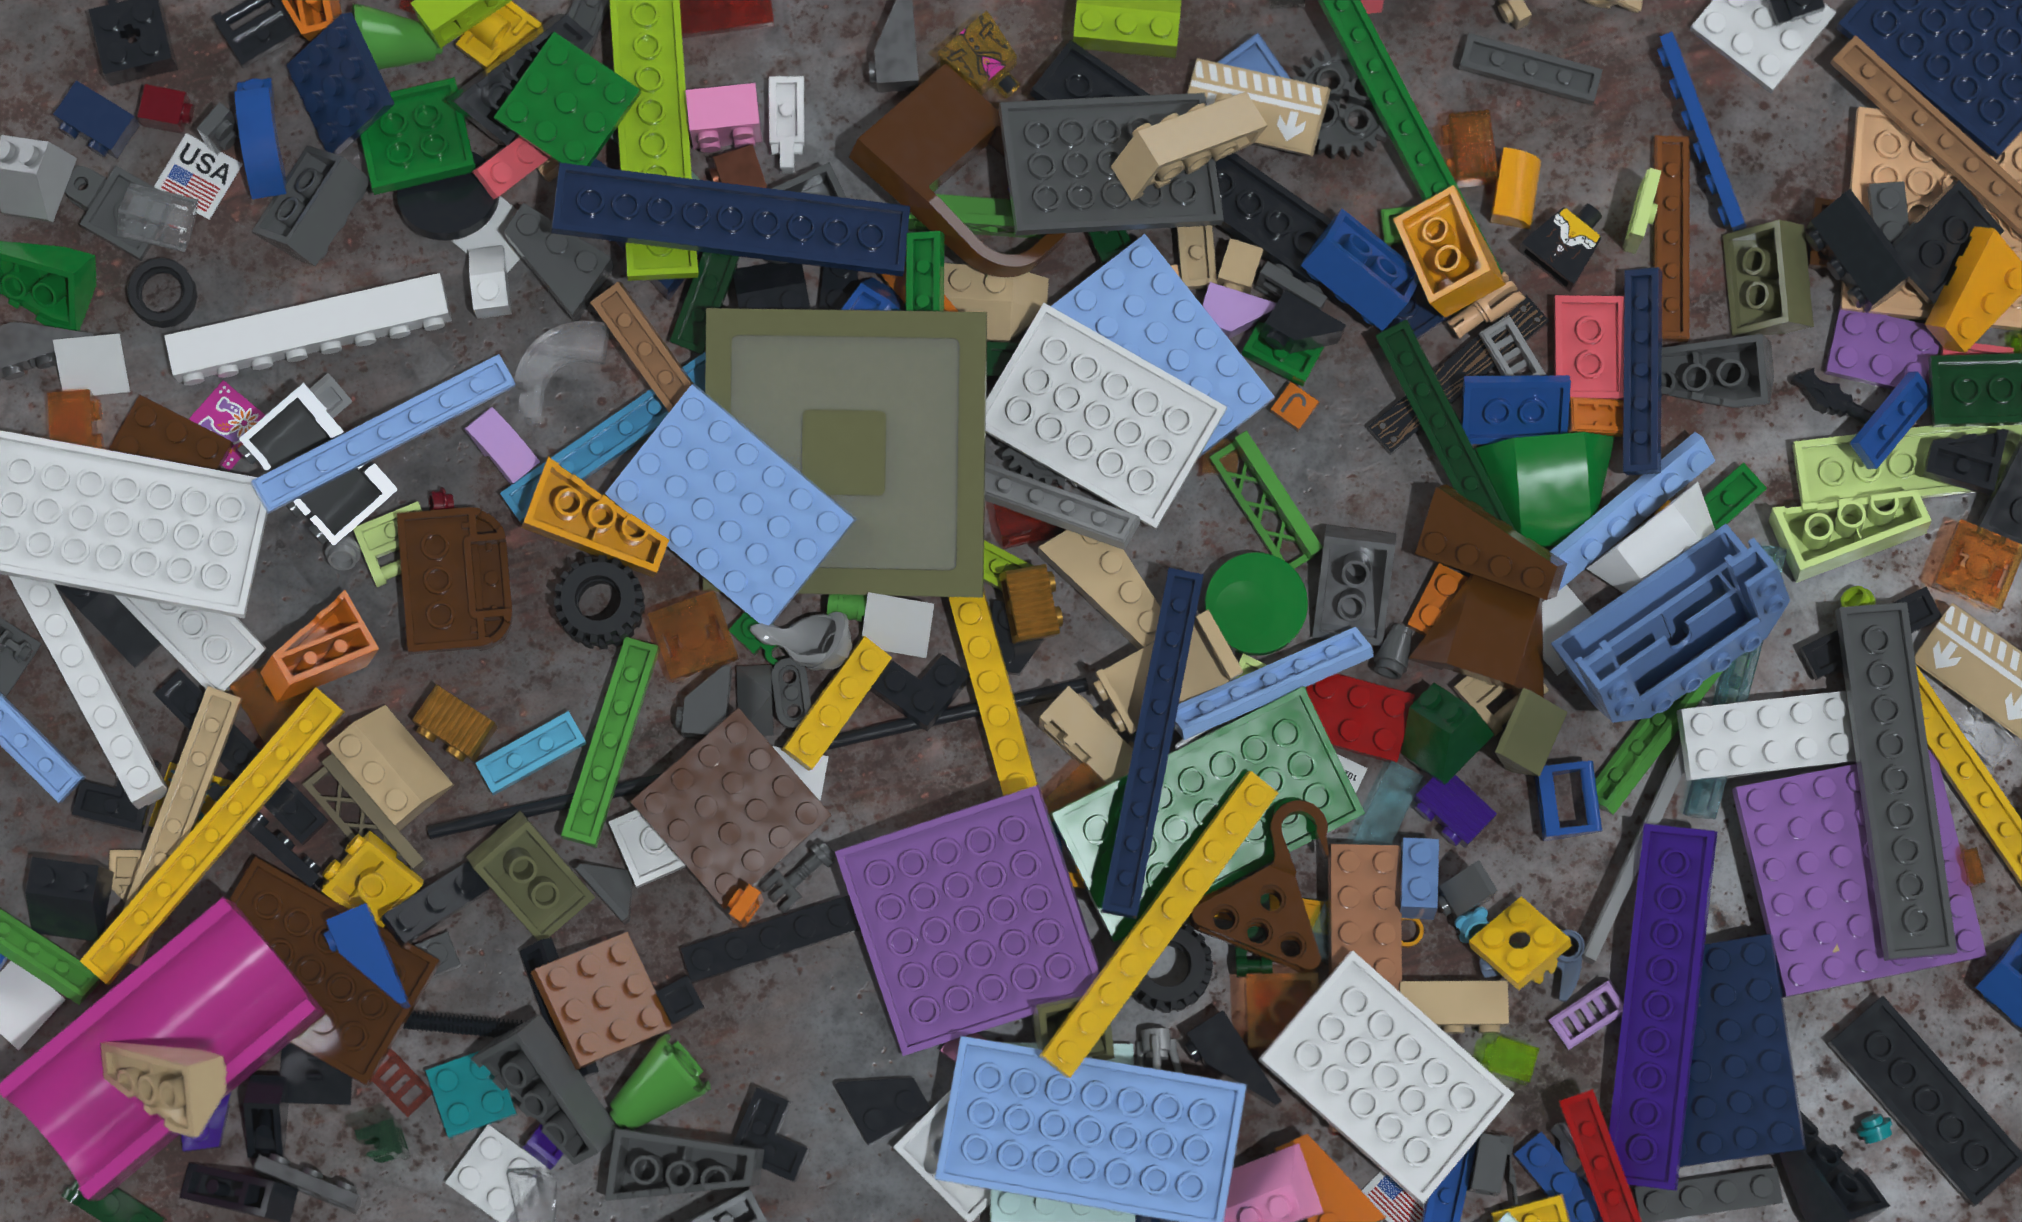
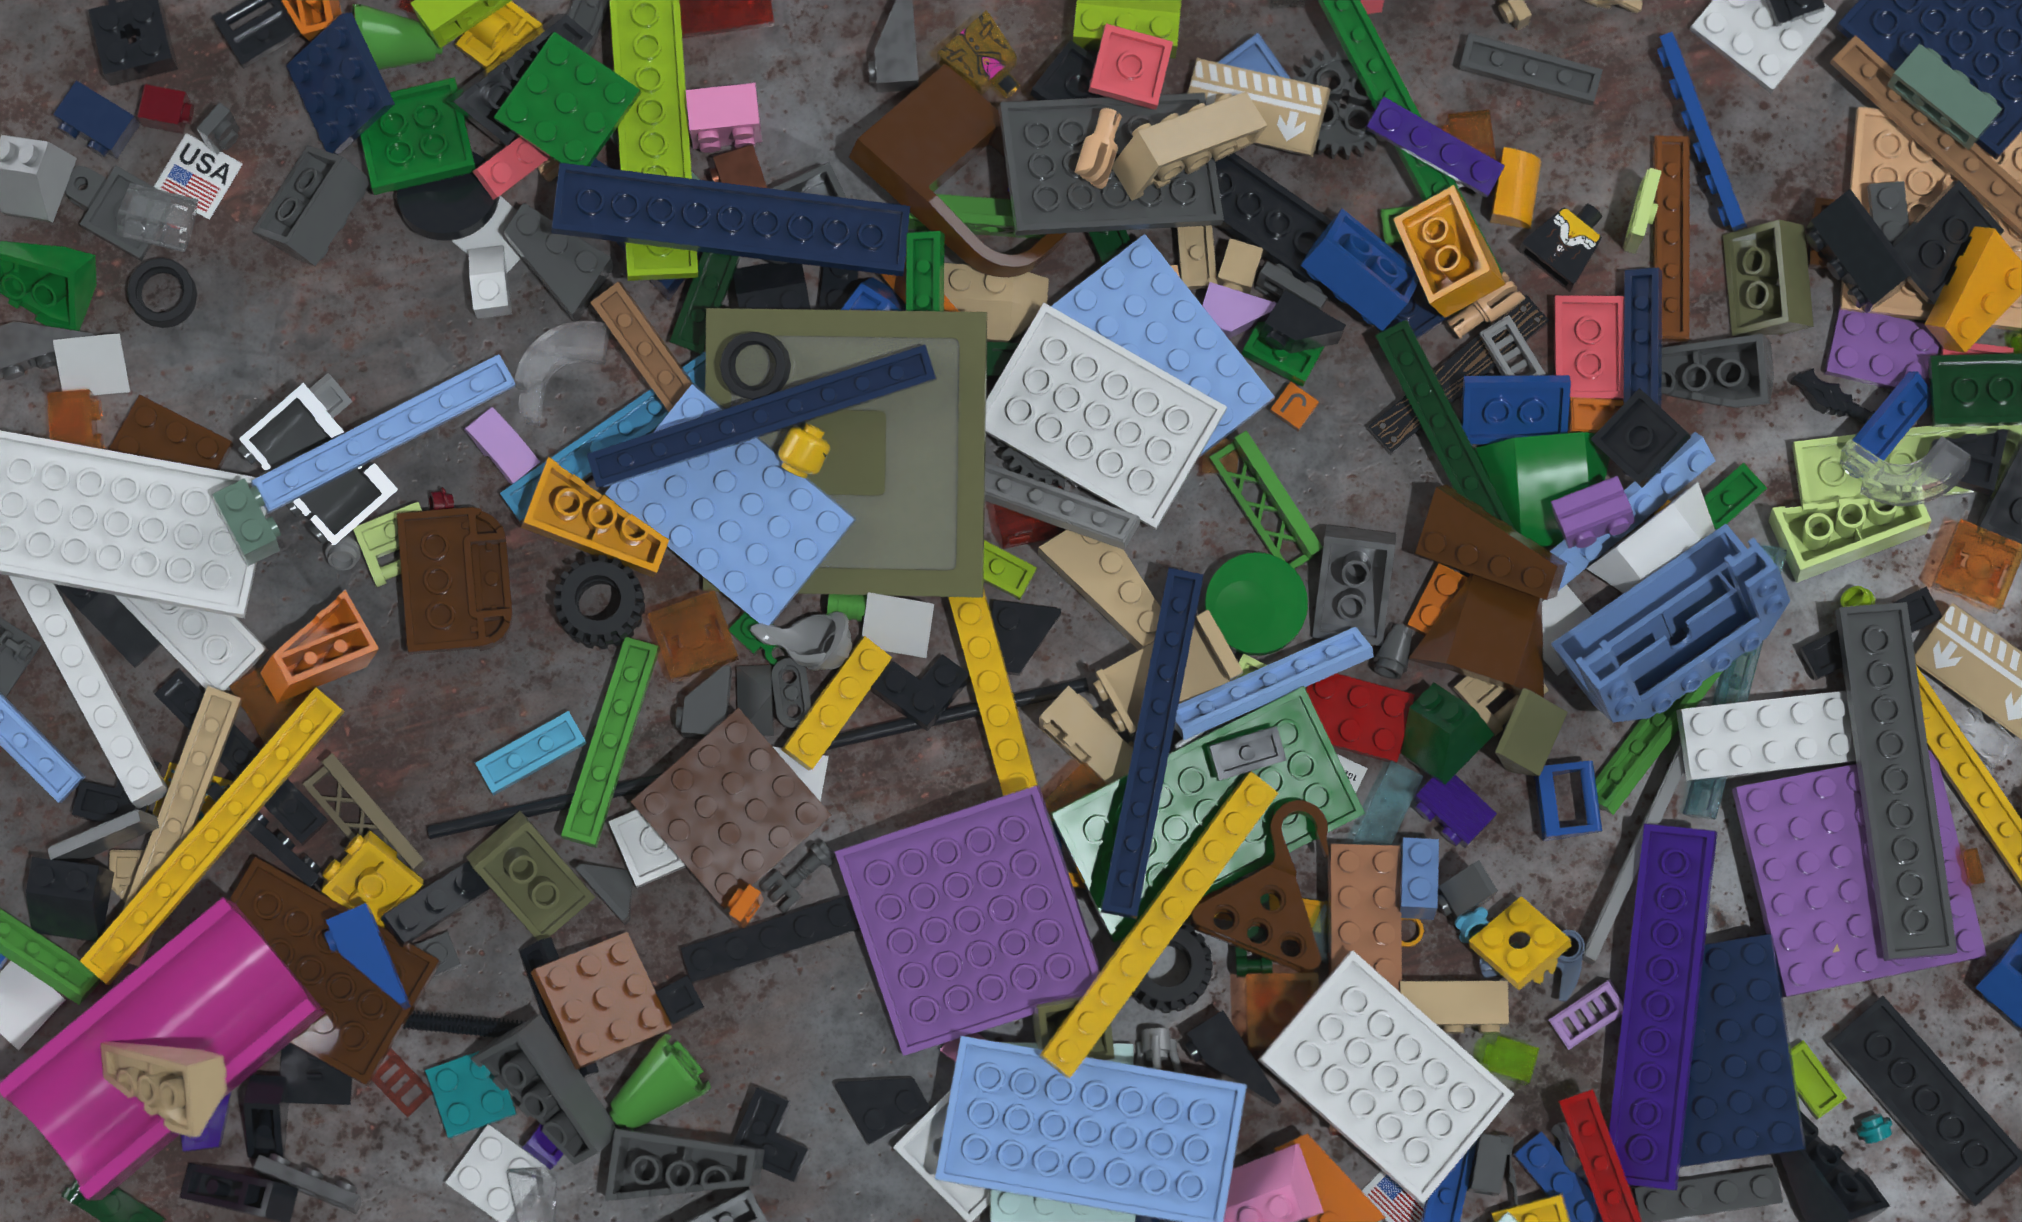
white brick [164,273,452,386] -> none
sticker [189,380,265,471] -> none
blue arch [234,78,287,199] -> none
tan slope [326,705,454,831] -> none
clear green hinge [354,1118,411,1163] -> none
pearl gold brick [412,685,498,762] -> none
white hinge [769,76,805,174] -> none
pearl gold brick [999,564,1063,644] -> none
none -> dark grey tile [48,809,159,863]
none -> sand green brick [212,478,281,567]
none -> dark blue plate [587,345,937,489]
none -> black tyre [720,332,791,400]
none -> yellow head [778,423,831,479]
none -> light nougat arm [1074,108,1122,189]
none -> coral plate [1088,24,1173,110]
none -> plate [1207,726,1286,781]
none -> dark purple plate [1365,97,1505,197]
none -> medium lavender brick [1551,476,1635,548]
none -> black plate [1591,388,1691,488]
none -> lime tile [1791,1040,1847,1120]
none -> clear arch [1840,436,1971,506]
none -> sand green brick [1887,44,2002,150]

